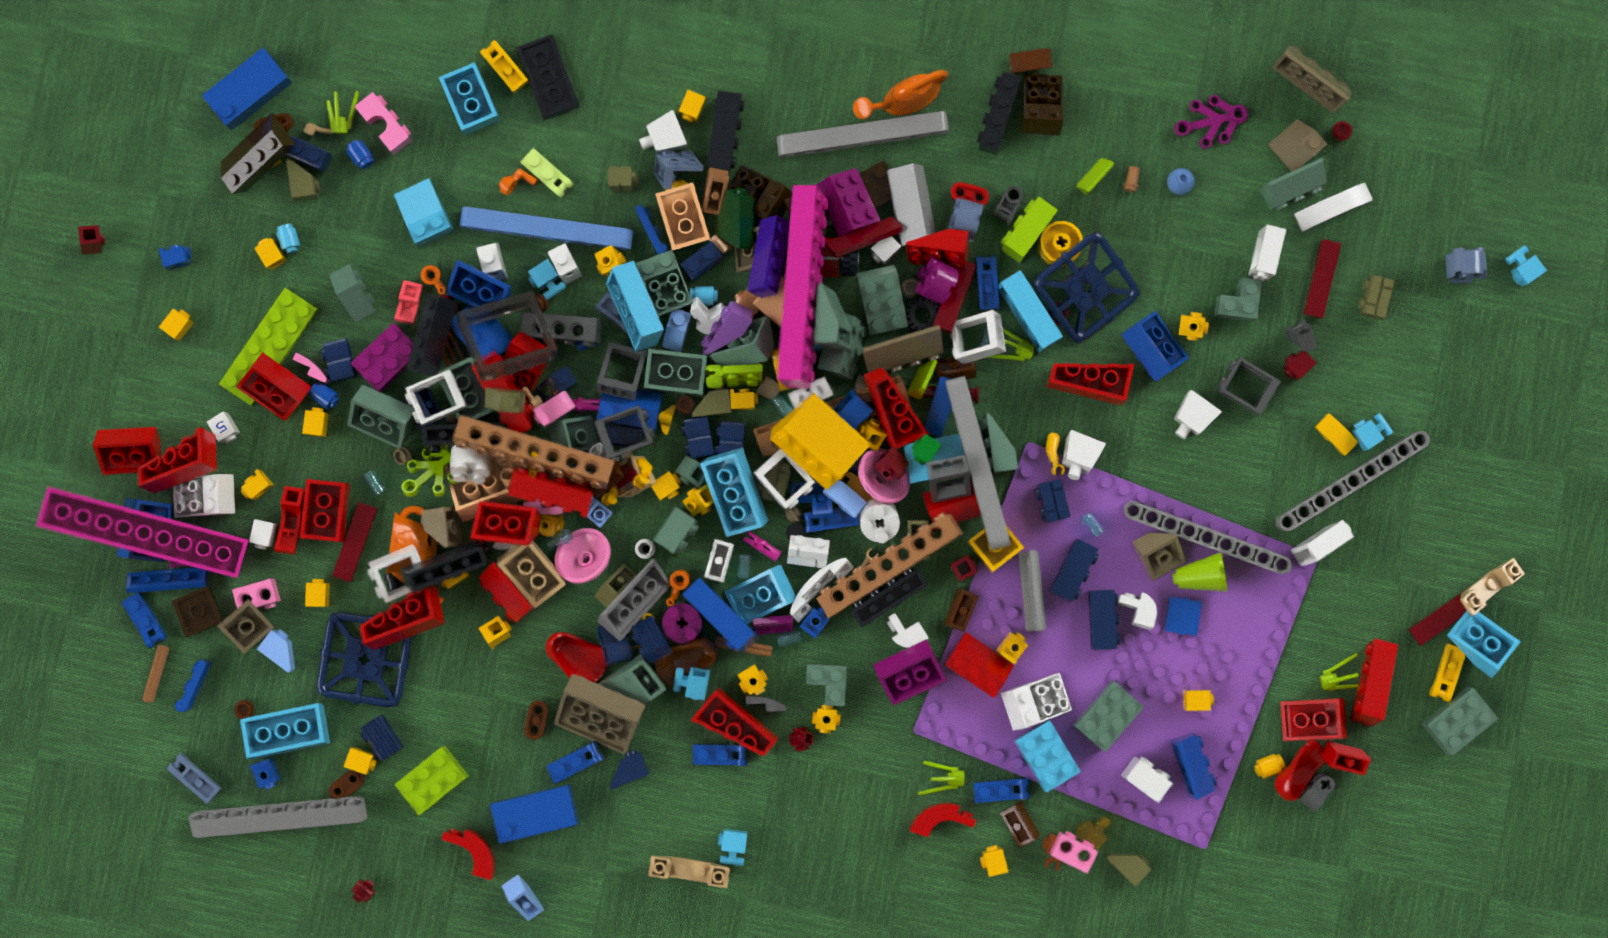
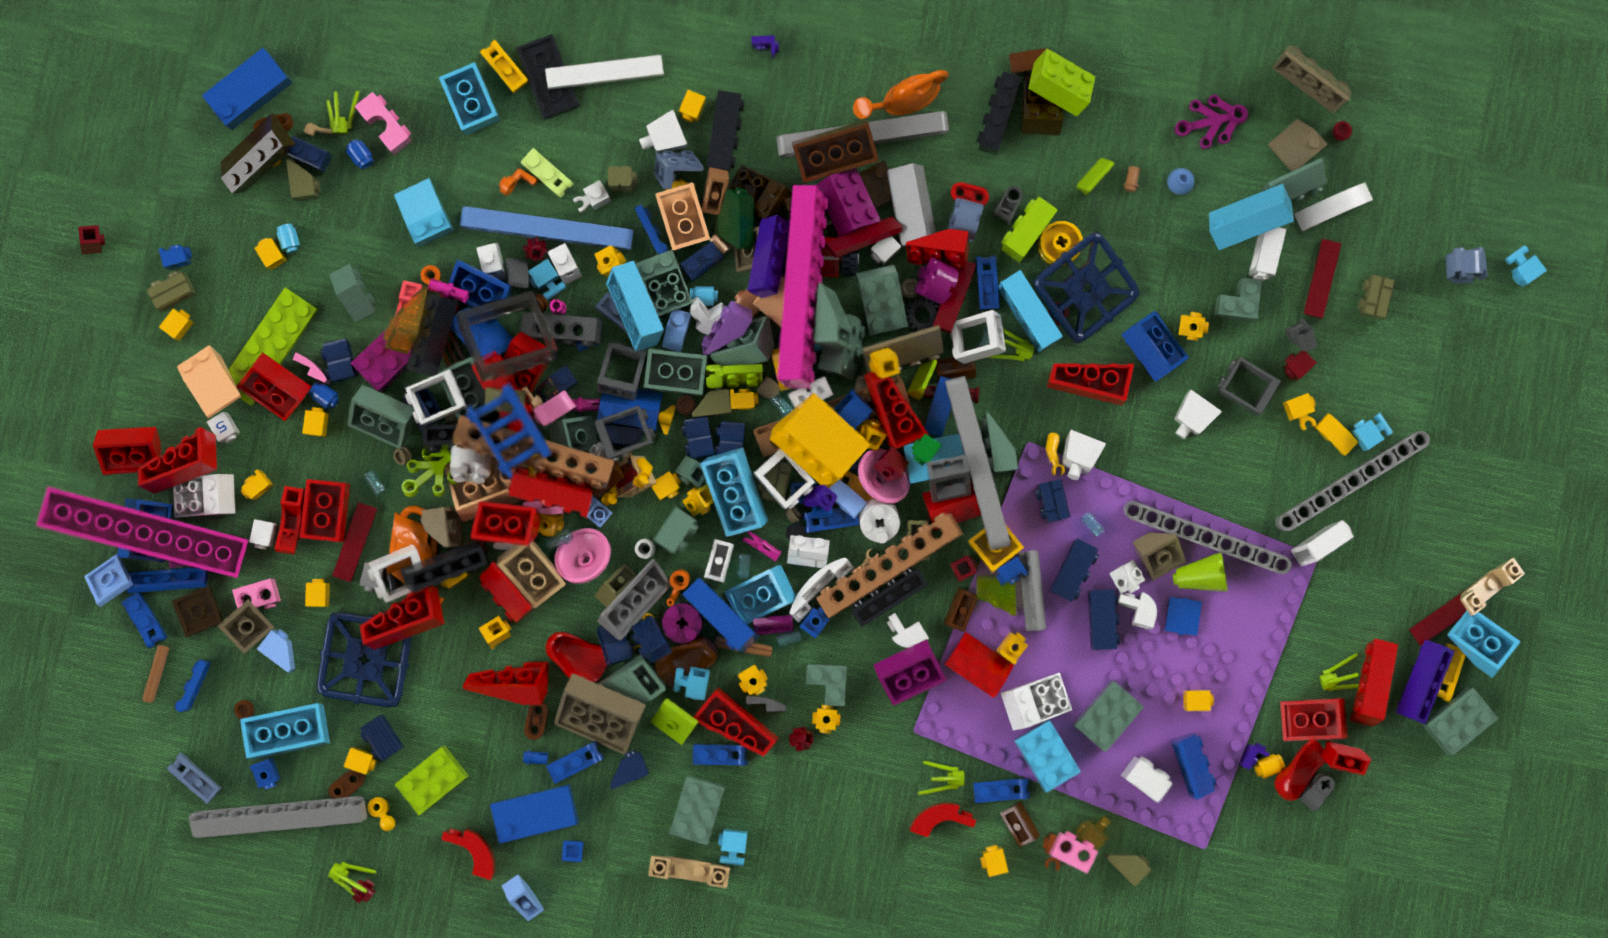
none -> light blue plate [84,554,133,607]
none -> olive brick [147,271,196,312]
none -> light nougat slope [177,345,242,418]
none -> lime plant [328,862,376,895]
none -> light grey brick [360,562,387,592]
none -> yellow plate [368,797,396,831]
none -> clear yellow slope [383,286,428,354]
none -> dark pink pin [428,278,469,303]
none -> red wedge [463,662,549,706]
none -> blue fence [466,382,551,478]
none -> dark grey slope [505,258,529,288]
none -> dark red gear [523,236,548,262]
none -> blue pin [523,749,548,765]
none -> white tile [545,55,664,89]
none -> dark pink pin [550,299,566,315]
none -> blue plate [562,840,584,862]
none -> white brick [573,180,611,213]
none -> lime plate [650,698,698,745]
none -> sand green brick [669,775,725,845]
none -> dark purple bracket [751,35,779,59]
none -> reddish brown brick [792,120,879,183]
none -> dark purple bracket [802,485,837,512]
none -> yellow brick [869,348,900,379]
none -> clear neon green slope [976,575,1016,616]
none -> blue brick [996,557,1028,586]
none -> lime brick [1028,49,1095,116]
none -> white brick [1109,560,1145,594]
none -> medium azure brick [1209,184,1294,250]
none -> dark purple bracket [1239,743,1270,770]
none -> yellow brick [1283,393,1316,430]
none -> dark purple brick [1396,640,1455,724]

